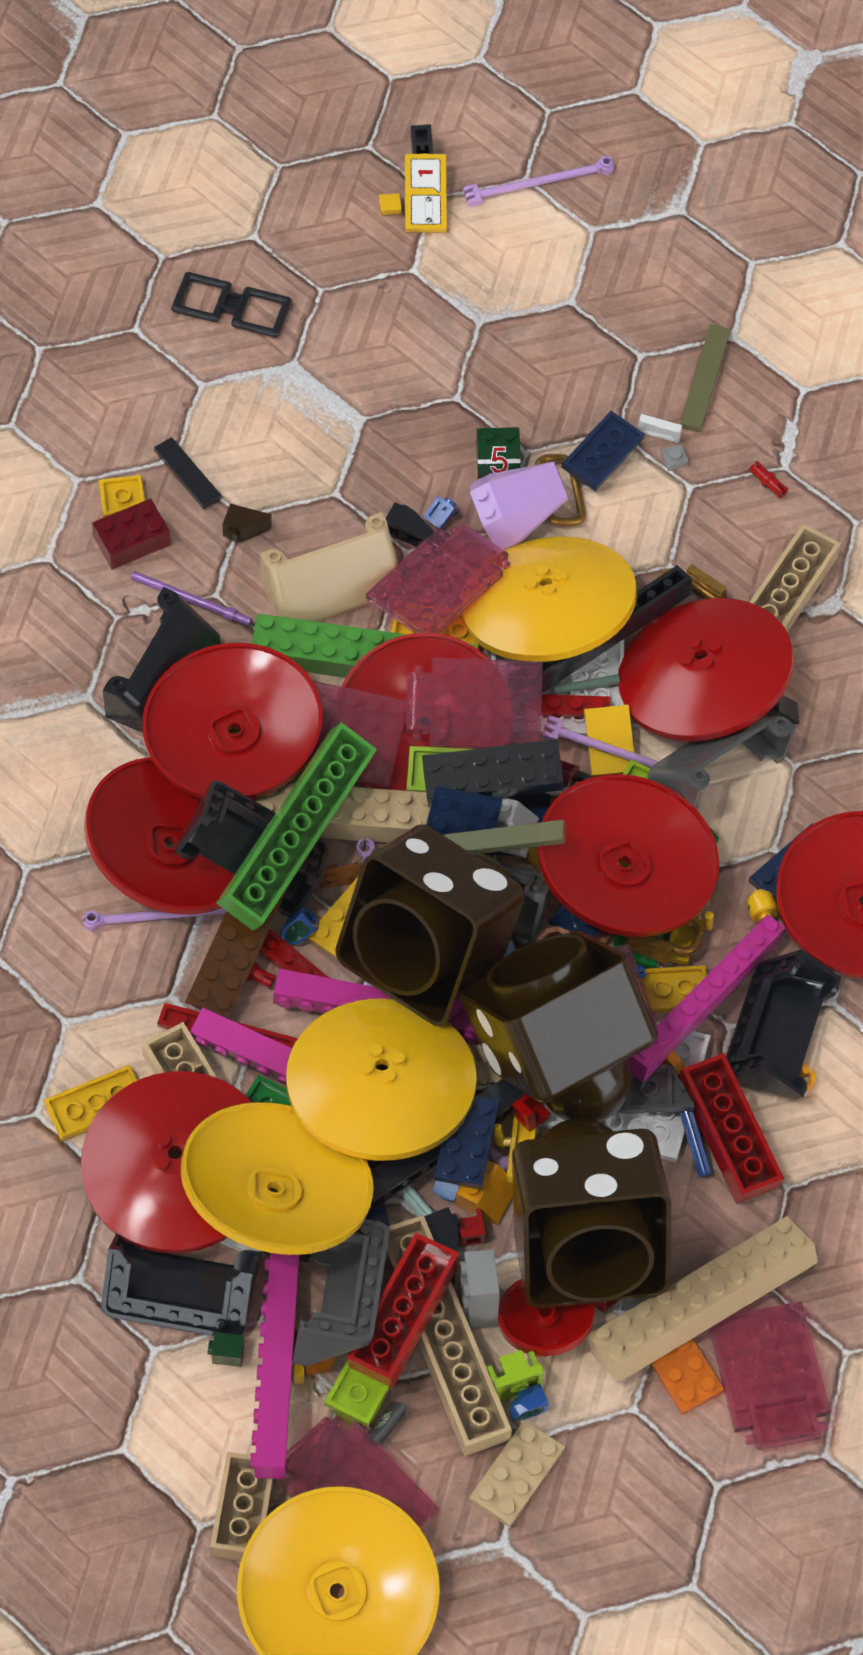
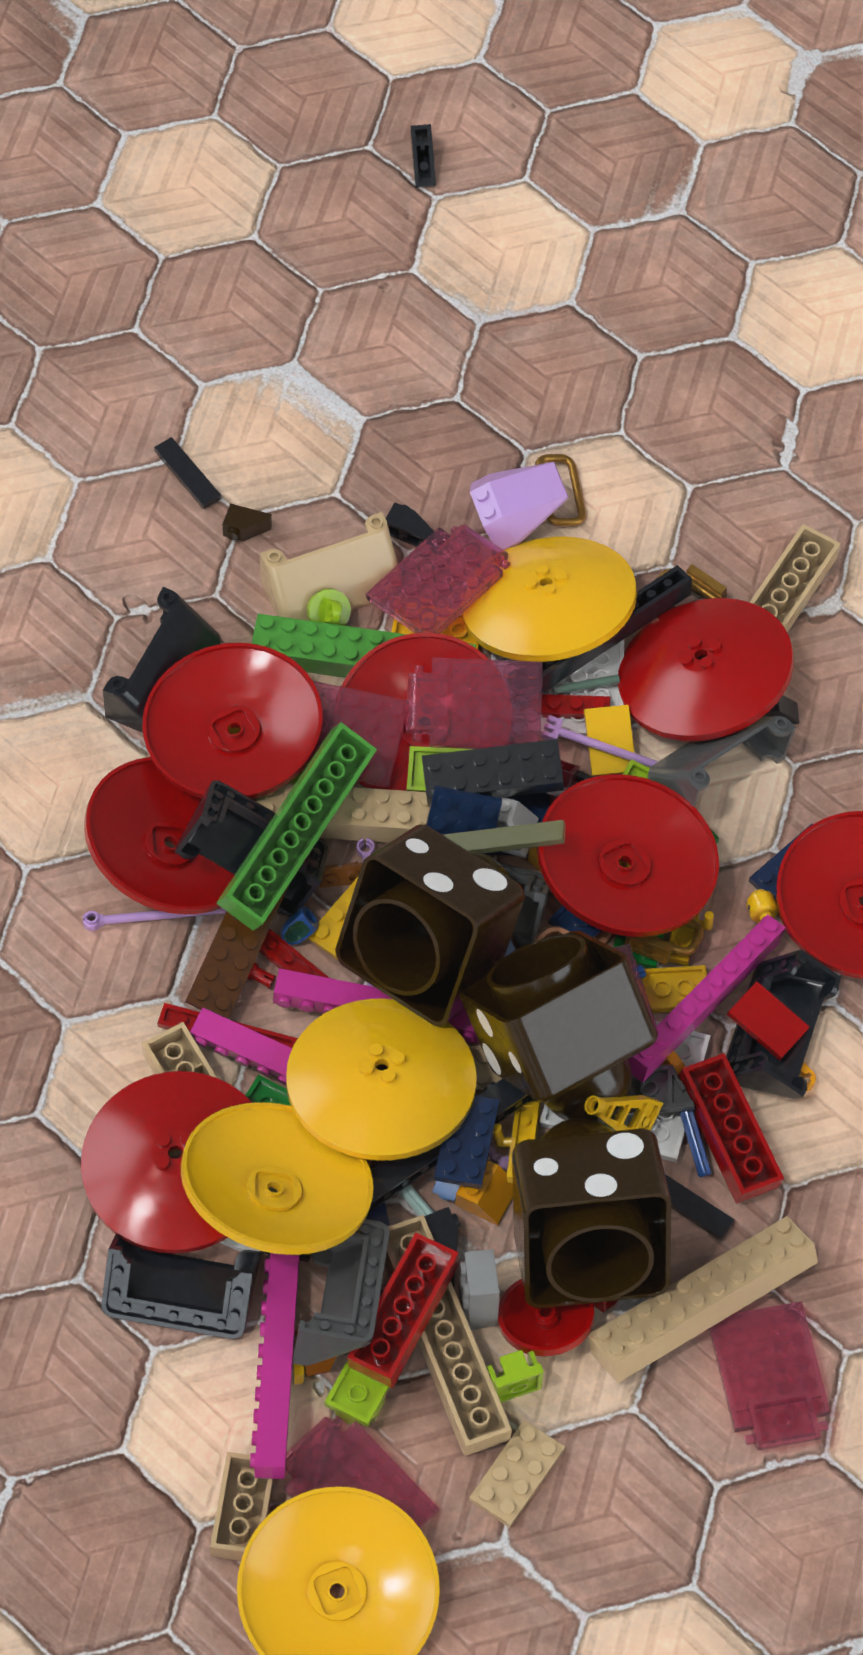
yellow tile [43,1065,138,1142] -> none
dark red brick [92,498,171,570] -> none
yellow tile [98,475,145,518] -> none
medium lavender bar [131,571,253,626] -> none
black bar [171,272,292,338] -> none
dark green brick [208,1332,244,1367] -> none
dark grey slope [363,1402,407,1449] -> none
yellow tile [379,193,402,215] -> none
tile [405,154,447,232] -> none
bracket [423,496,459,530] -> none
red panel [458,1209,486,1247] -> none
lavender hinge [463,156,614,207] -> none
dark green slope [476,427,521,478] -> none
blue rock [509,1384,548,1421] -> none
red panel [512,1094,551,1132] -> none
dark blue plate [561,411,645,491] -> none
white tile [638,414,682,443] -> none
orange plate [650,1339,724,1415] -> none
light grey plate [661,444,689,471] -> none
olive tile [680,324,731,433] -> none
red pin [749,461,788,499] -> none
none -> lime tile [307,588,351,626]
none -> yellow plate [585,1095,664,1131]
none -> black tile [665,1174,735,1240]
none -> red tile [727,981,810,1061]

